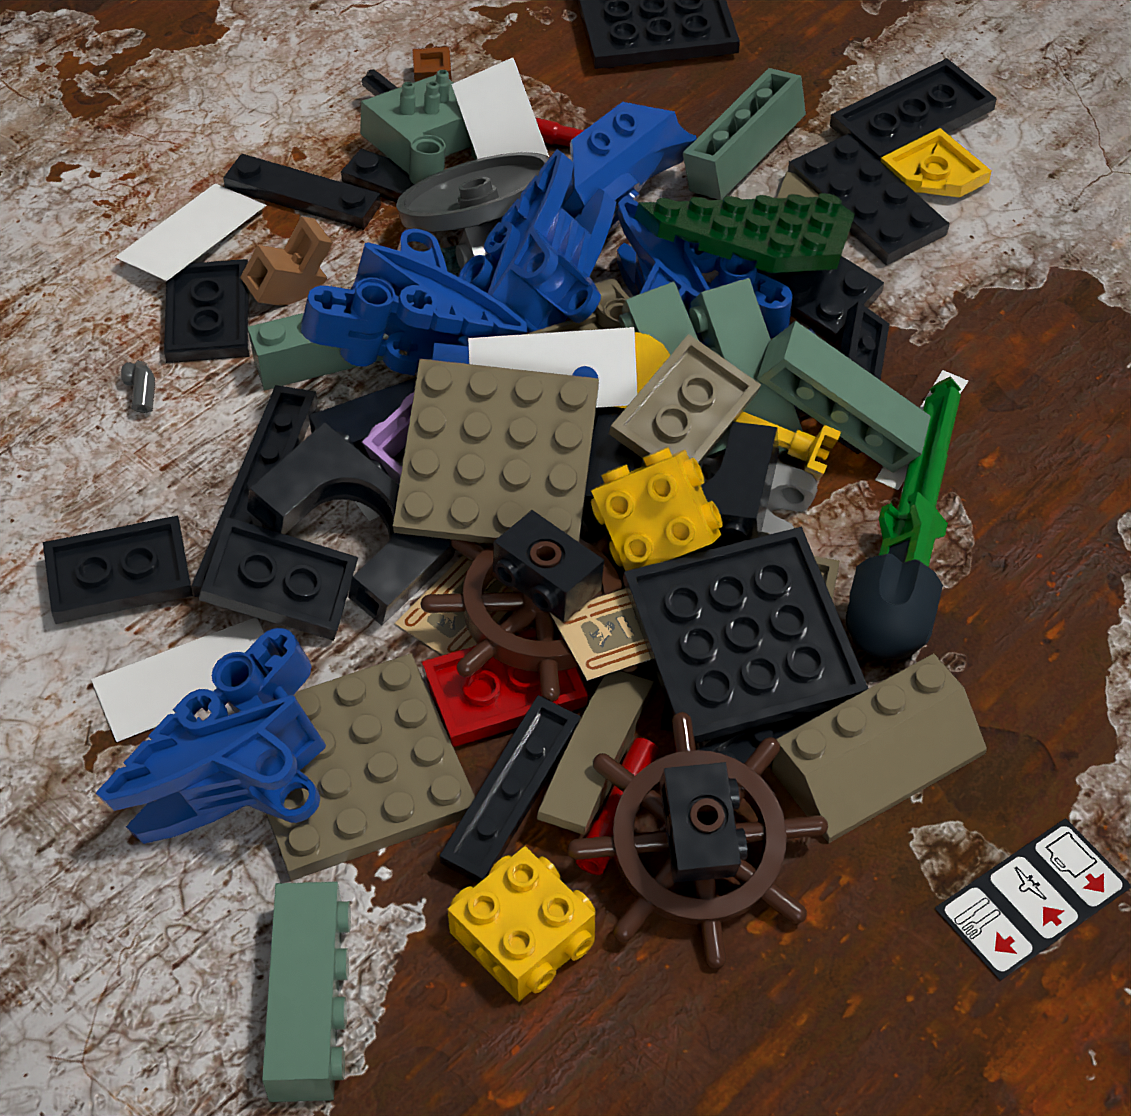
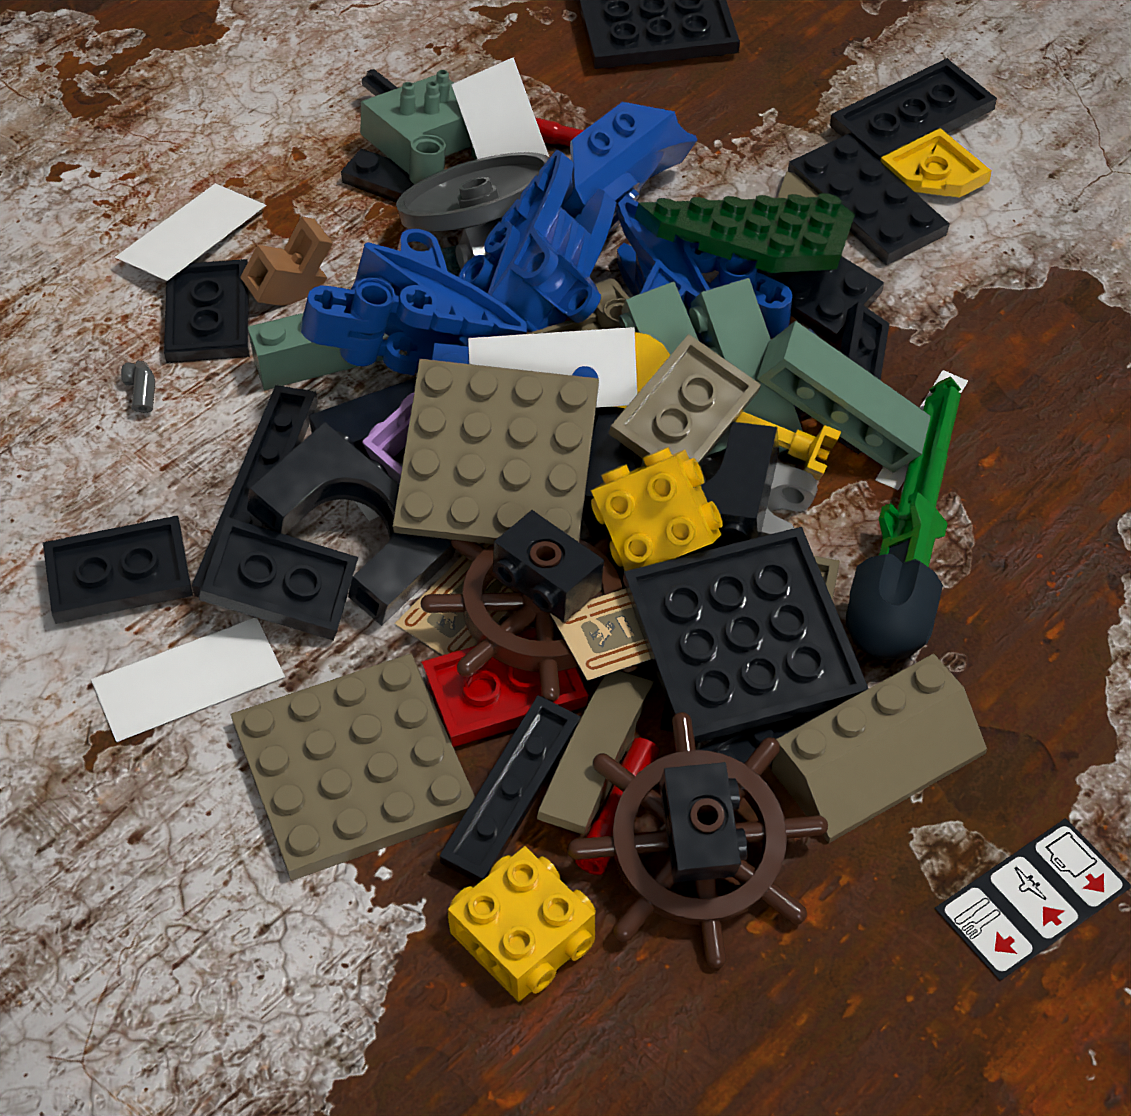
blue piece [96,628,326,844] -> none
black plate [223,153,381,230] -> none
sand green brick [262,882,351,1102] -> none
dark orange plate [413,47,452,82] -> none
sand green brick [683,68,806,200] -> none

